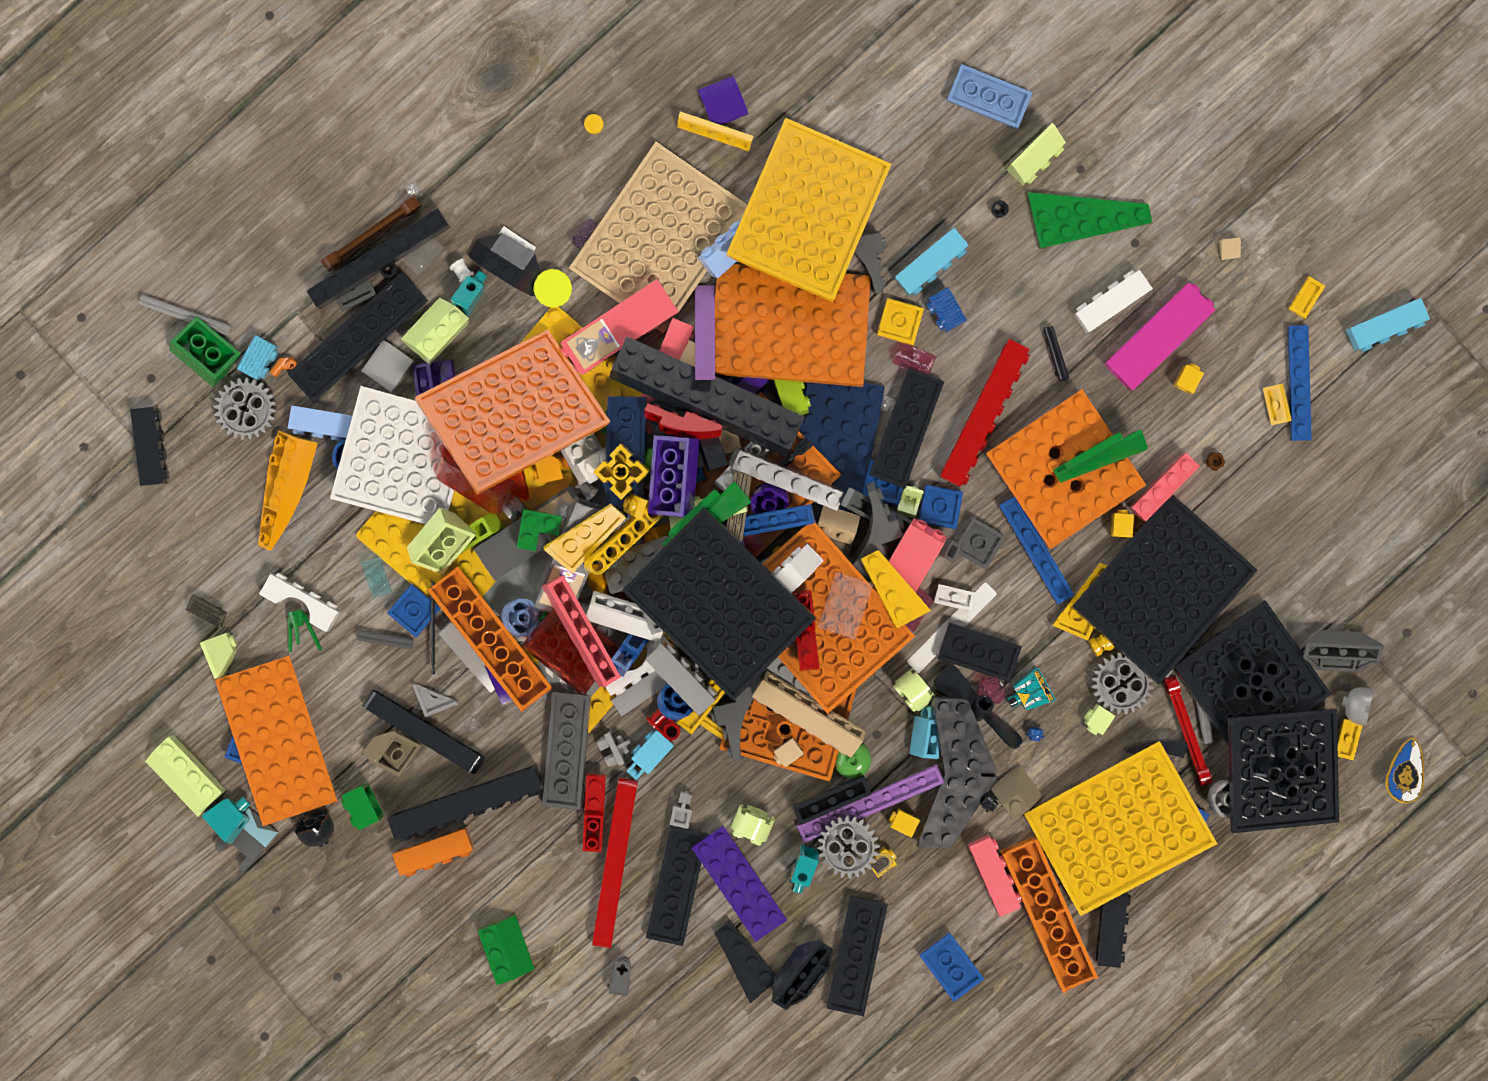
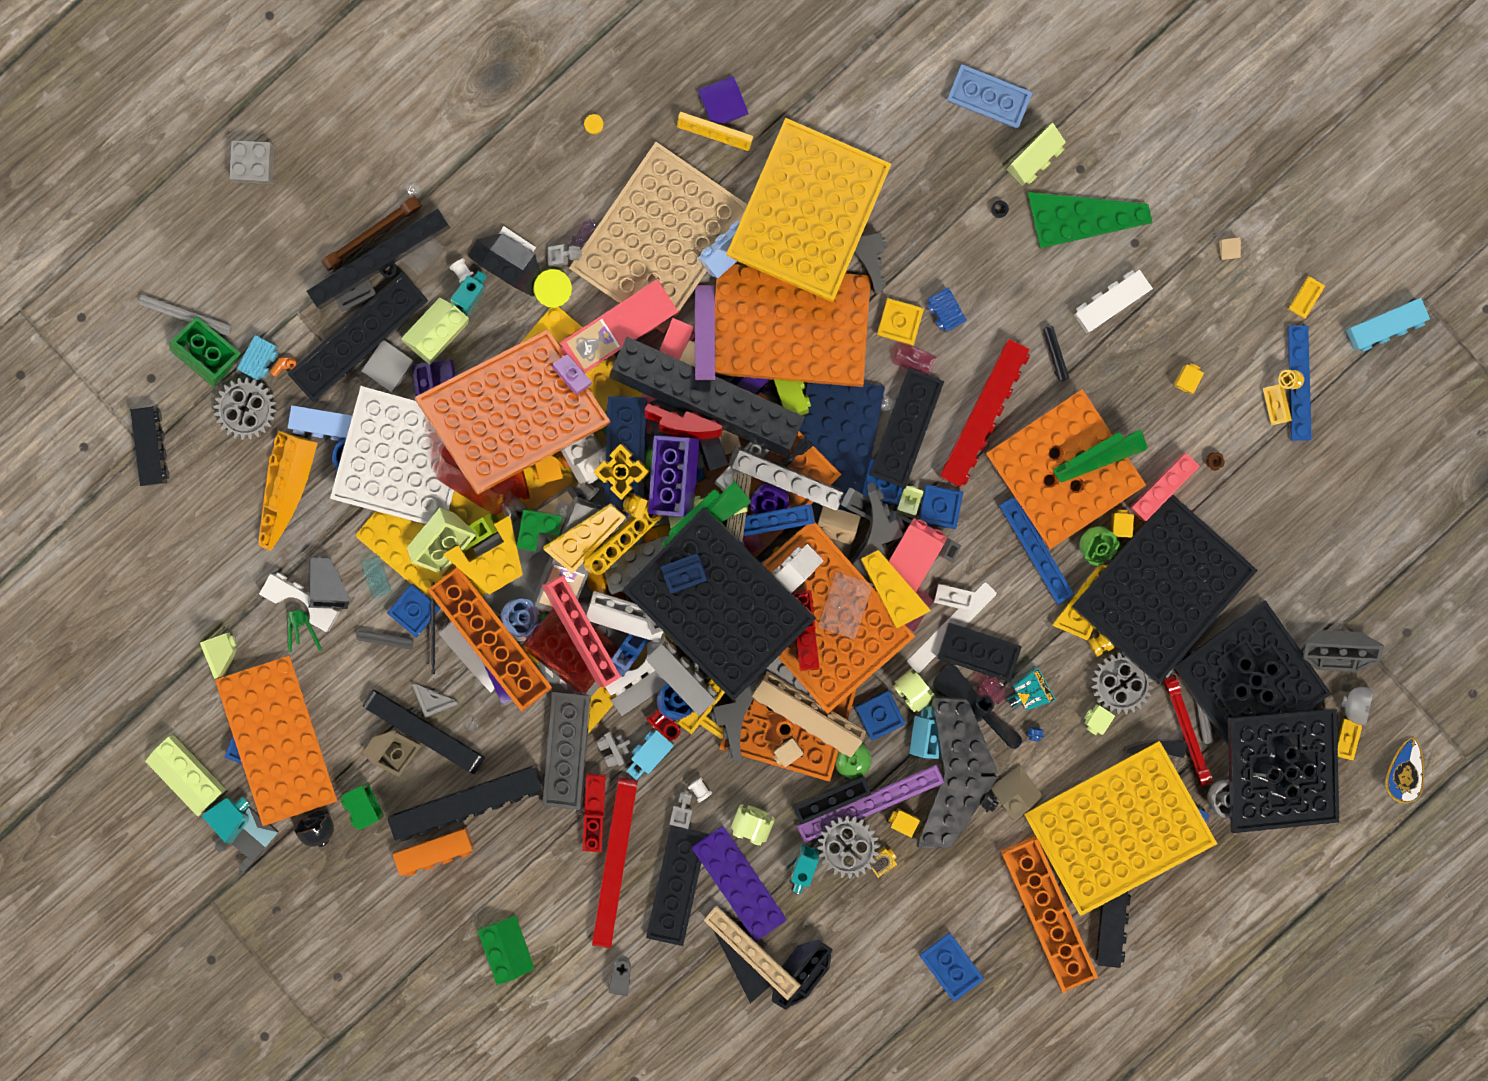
clear smoke plate [186,594,227,629] -> none
black plate [826,895,888,1017] -> none
medium azure brick [894,228,969,296] -> none
dark grey plate [957,517,1006,570] -> none
coral brick [968,835,1022,917] -> none
dark pink brick [1104,283,1215,391] -> none
none -> light grey brick [230,140,275,184]
none -> slope [308,556,349,609]
none -> yellow wing [444,515,523,594]
none -> light grey plate [548,244,582,267]
none -> plate [552,354,592,395]
none -> dark blue plate [660,553,708,594]
none -> white bush [688,777,712,803]
none -> tan tile [704,906,801,1000]
none -> blue plate [855,690,906,741]
none -> bright green cylinder [1079,526,1119,566]
none -> yellow wheel [1278,370,1304,389]

